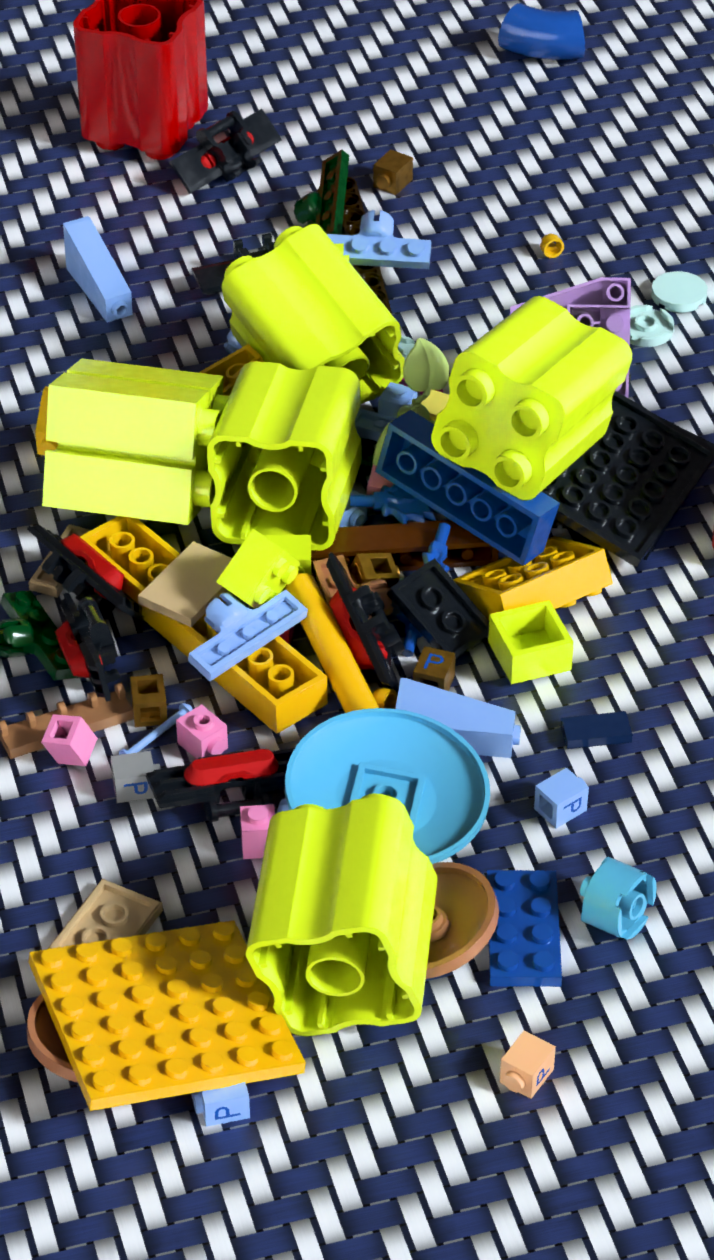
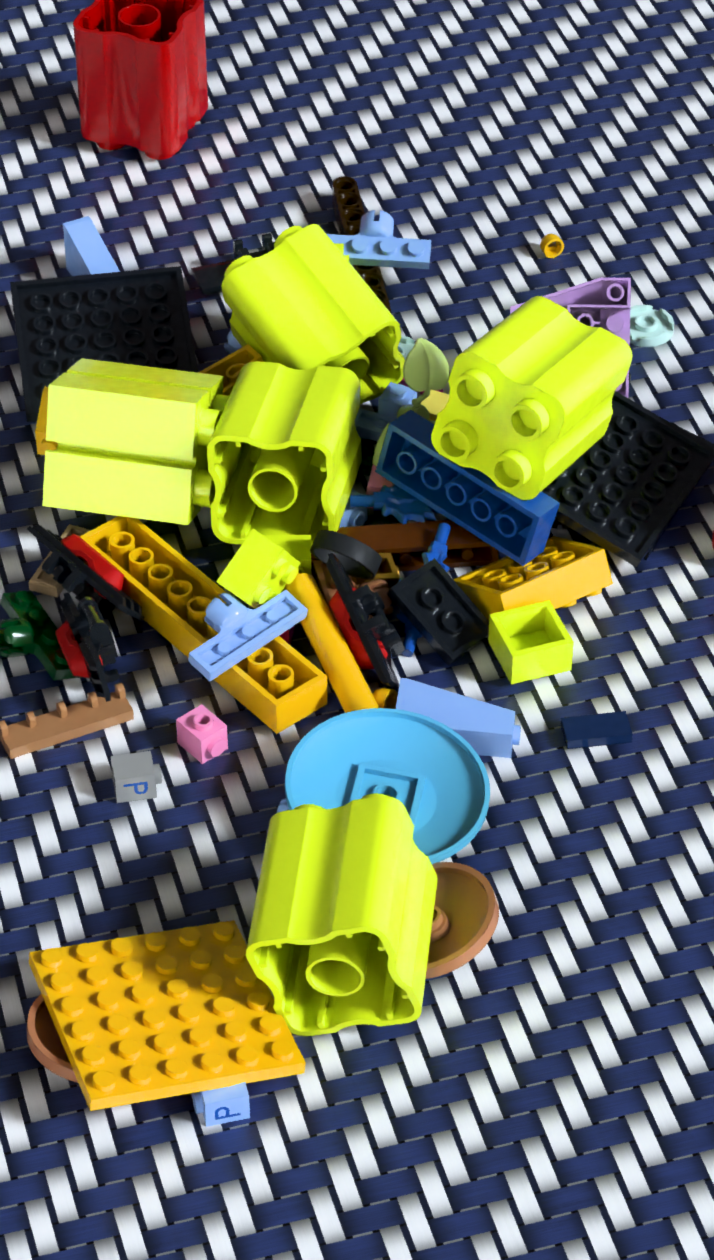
bright pink brick [41,714,98,766] -> none
tan tile [48,879,163,949] -> none
light blue axle [119,703,193,755] -> none
pearl gold brick [130,674,167,728] -> none
tan tile [138,541,232,627] -> none
black piece [146,748,295,822] -> none
black piece [169,109,282,194] -> none
bright pink brick [240,804,275,860] -> none
dark green plate [293,150,350,235] -> none
pearl gold brick [373,149,413,195] -> none
pearl gold brick [413,646,456,691] -> none
blue plate [487,870,562,987] -> none
blue brick [498,3,585,60] -> none
light nougat brick [500,1031,556,1099] -> none
light blue brick [534,768,589,828] -> none
medium azure brick [580,857,657,940] -> none
light aqua tile [651,271,708,313] -> none
none -> black plate [10,266,198,422]
none -> black tyre [310,530,382,580]

